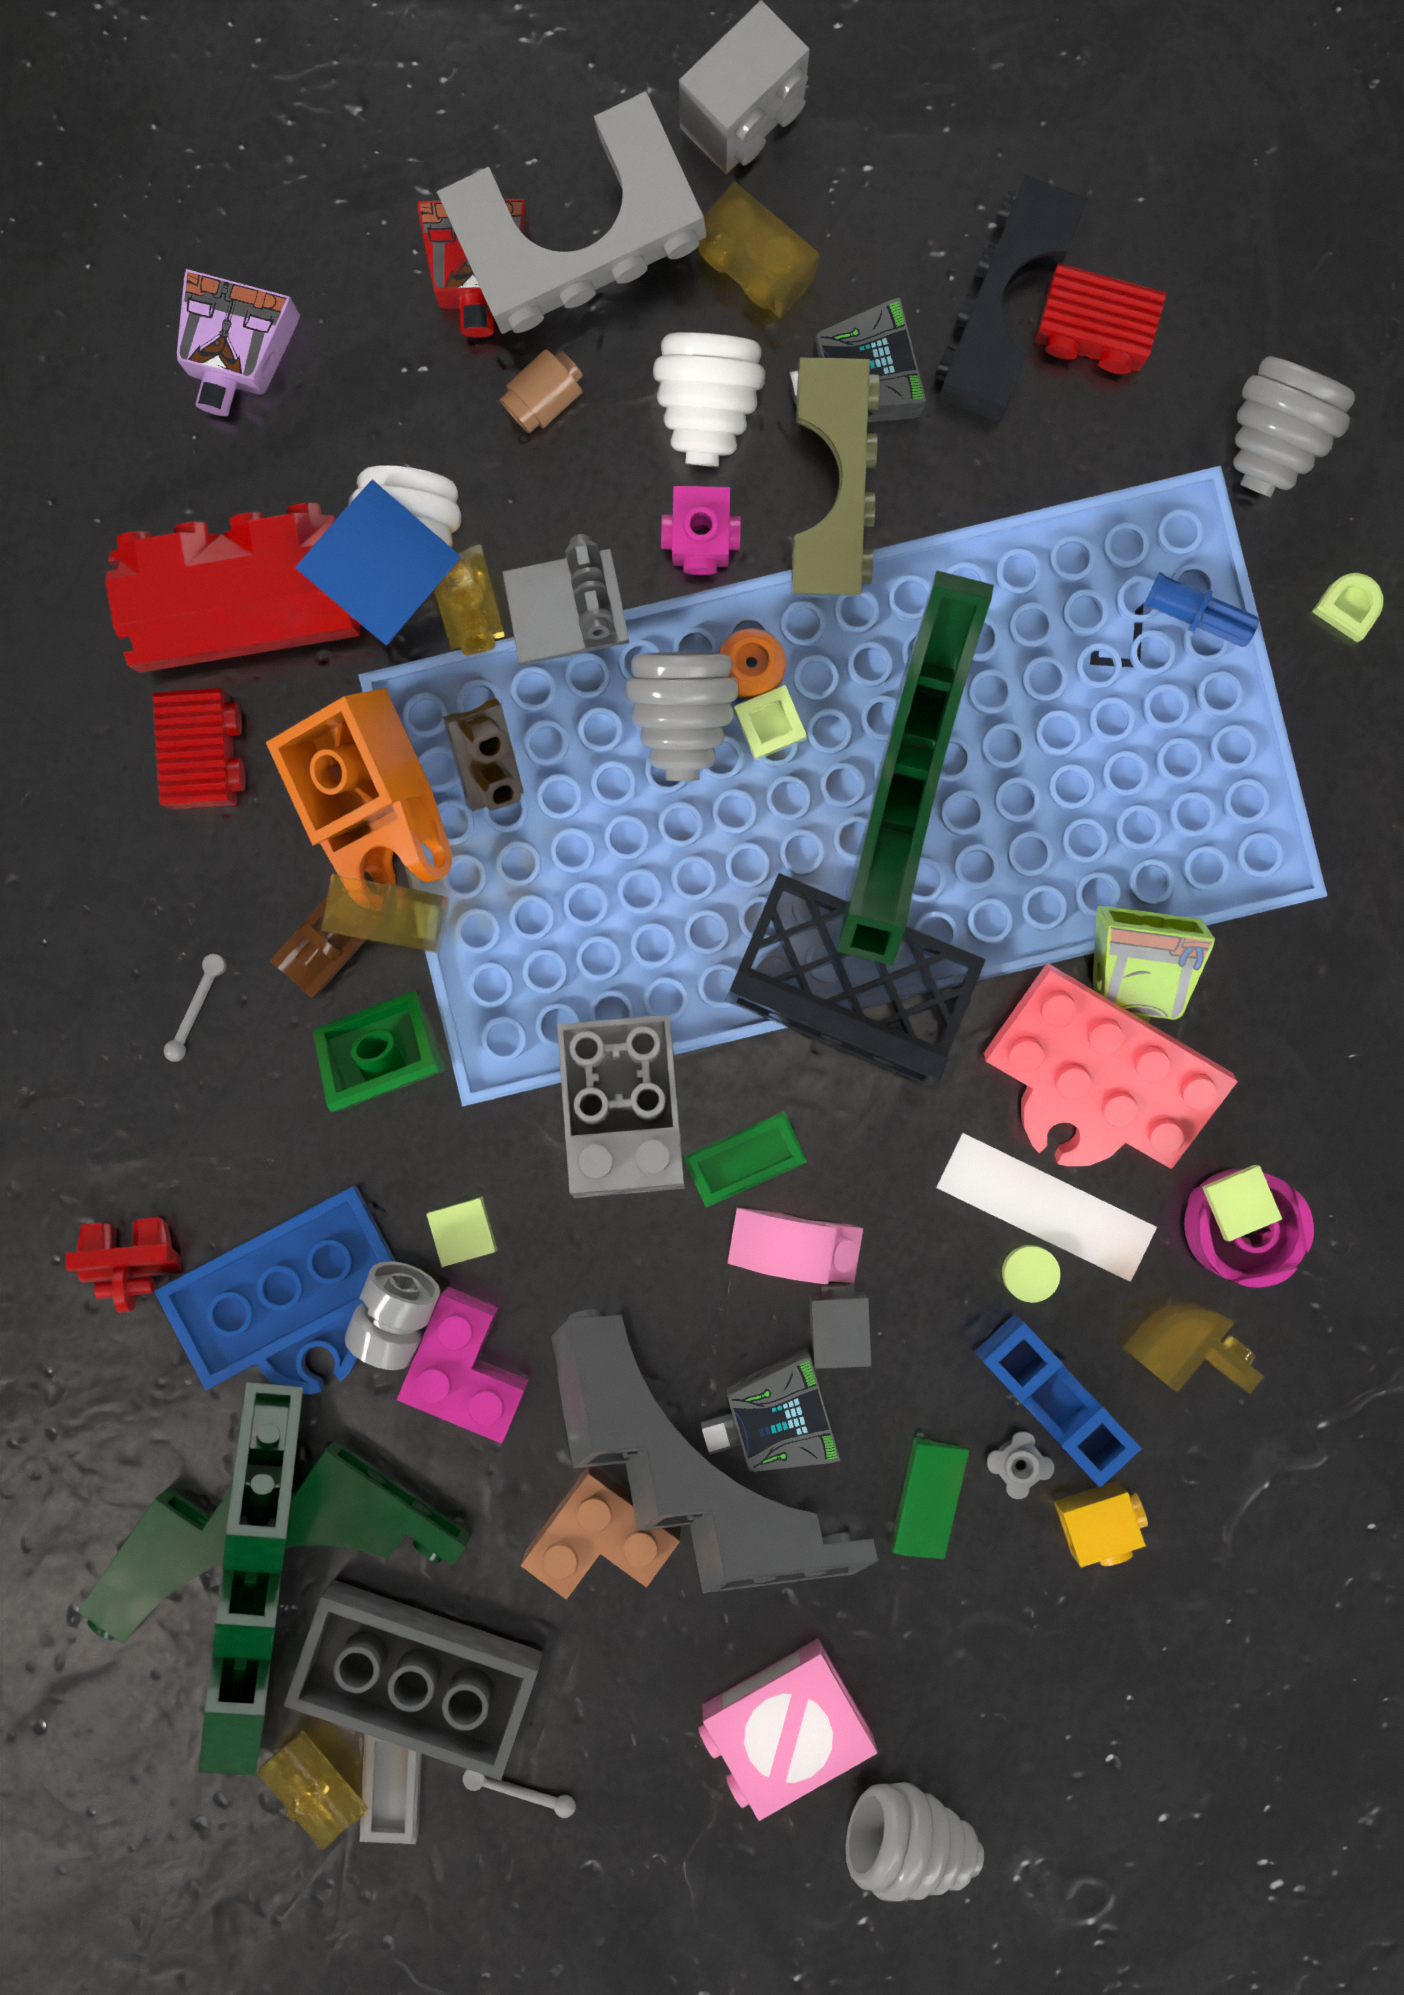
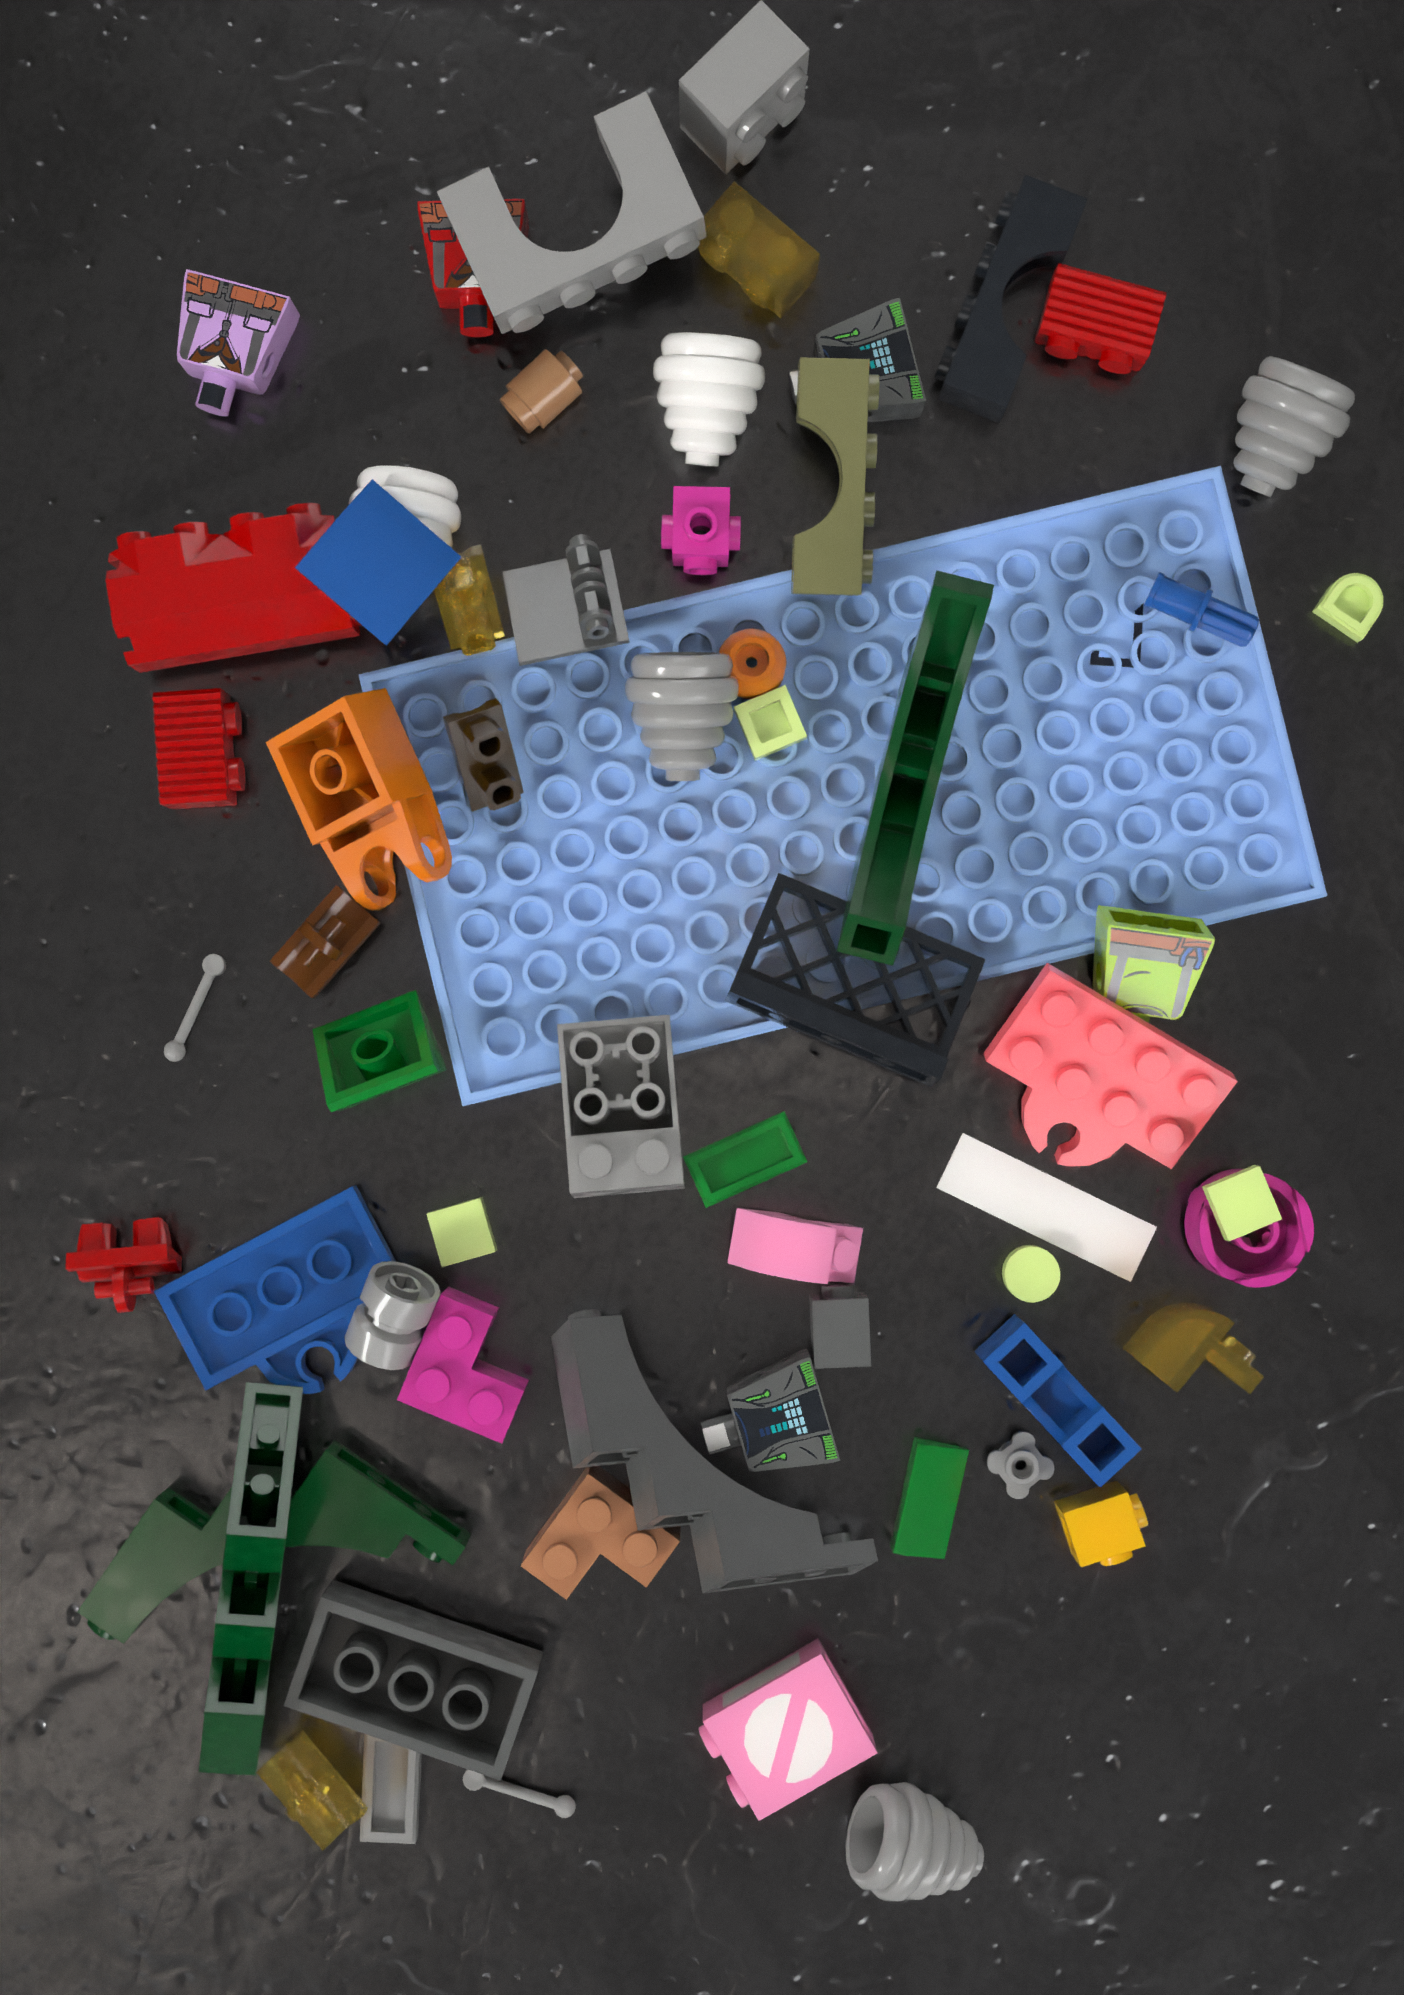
clear yellow brick [321,874,450,954] -> none

